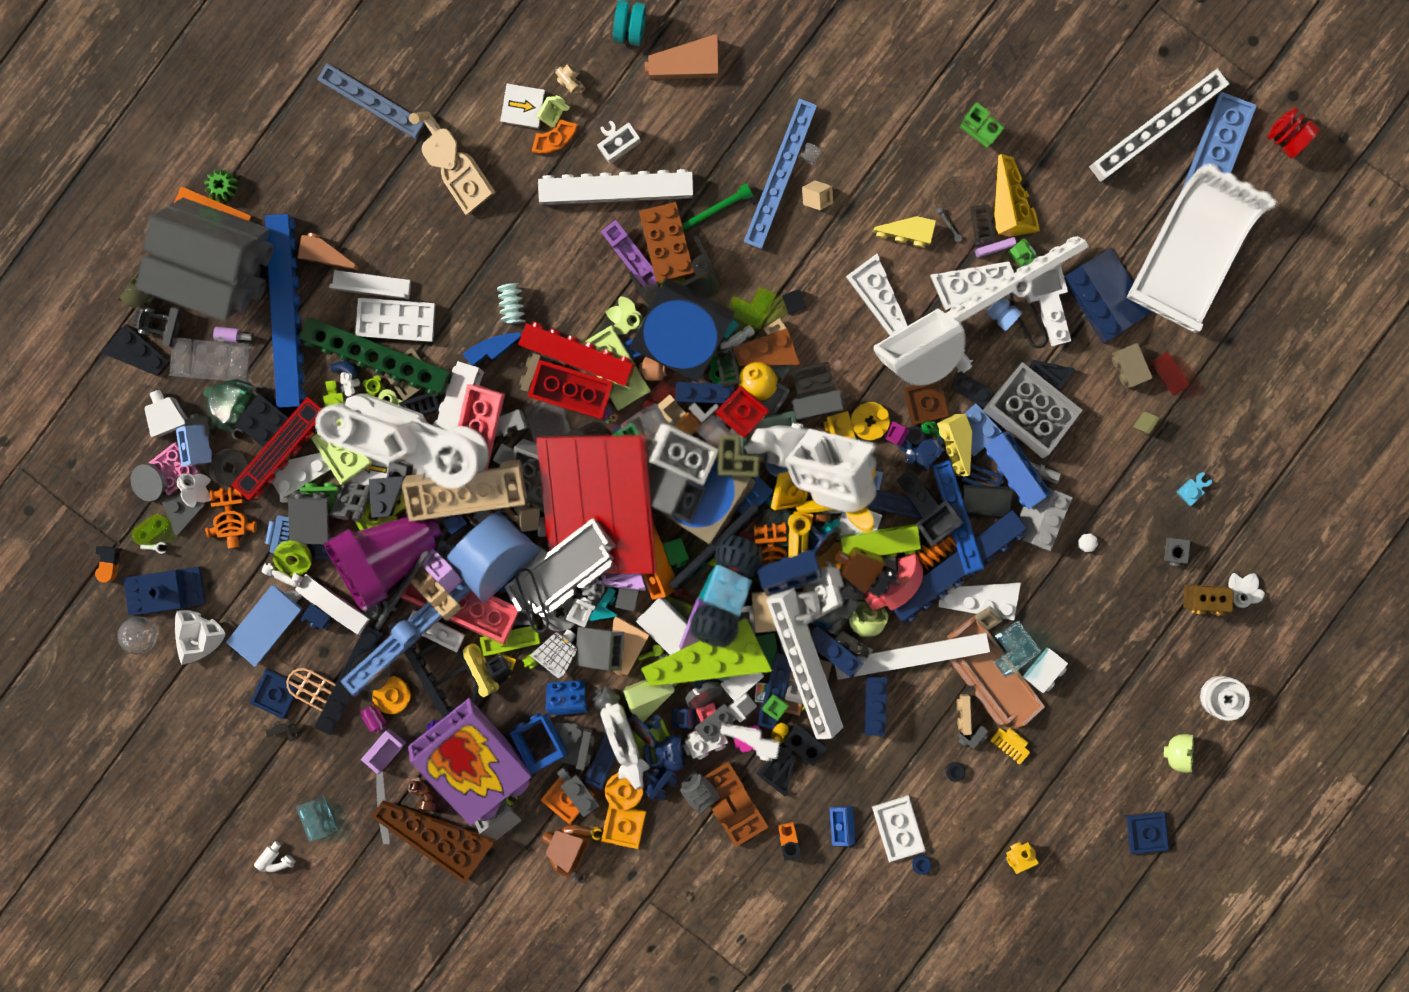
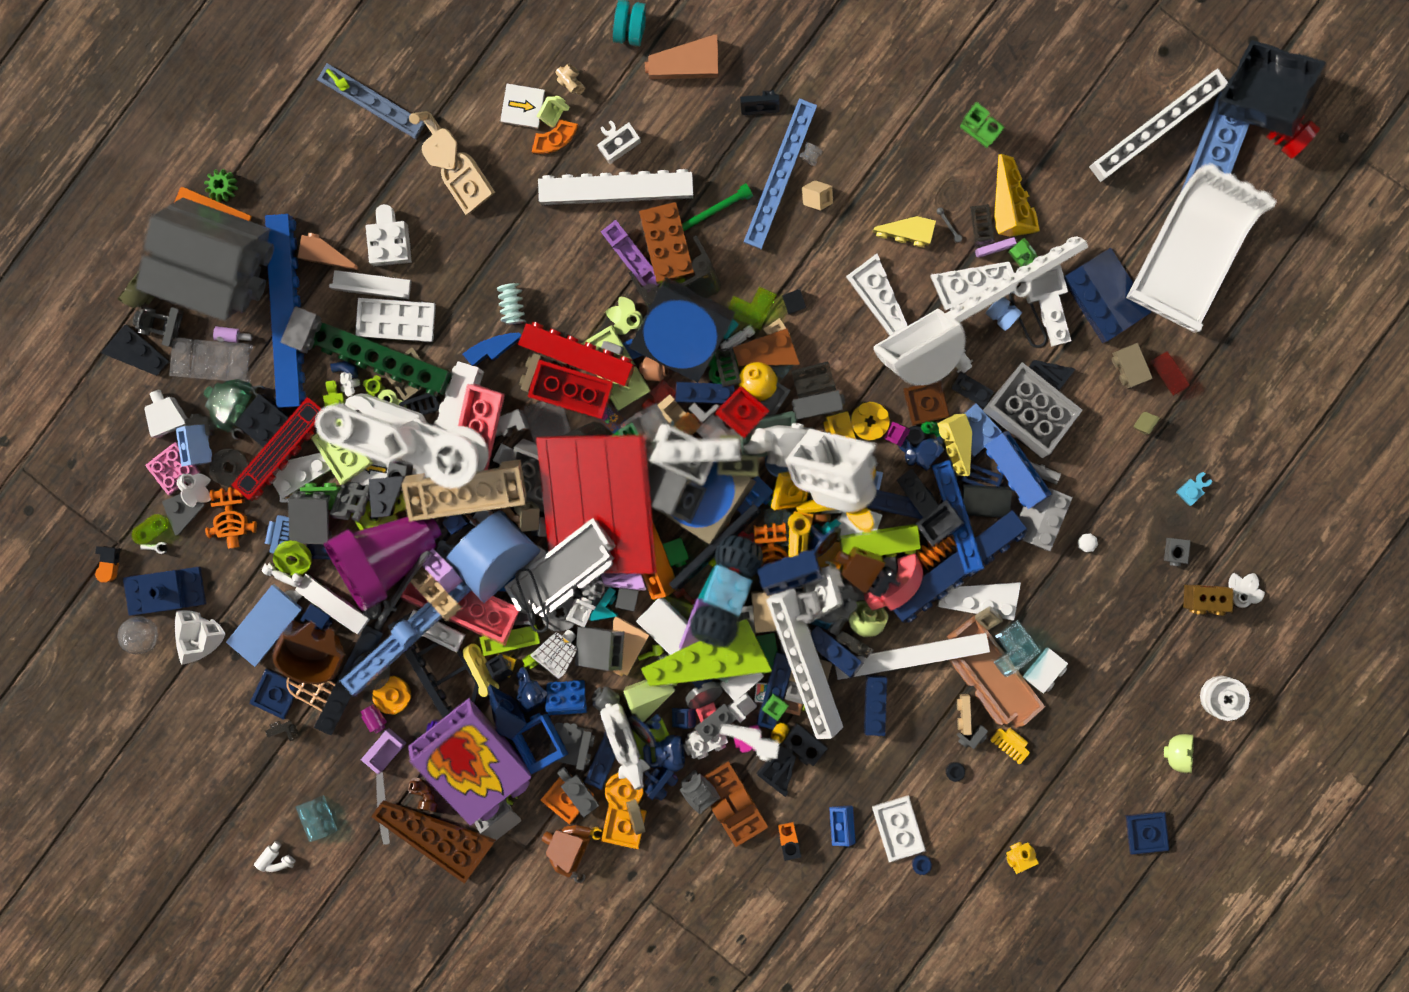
tile [130,463,166,502] -> none
none -> reddish brown piece [273,620,345,685]
none -> flat silver brick [280,306,322,354]
none -> lime hand [326,68,350,91]
none -> white brick [366,204,411,266]
none -> dark blue slope [488,684,527,740]
none -> dark blue piece [516,667,547,713]
none -> light grey tile [601,341,624,355]
none -> dark tan beam [626,799,645,835]
none -> white arch [657,439,740,463]
none -> black hinge [740,90,779,115]
none -> black tile [1218,40,1326,137]

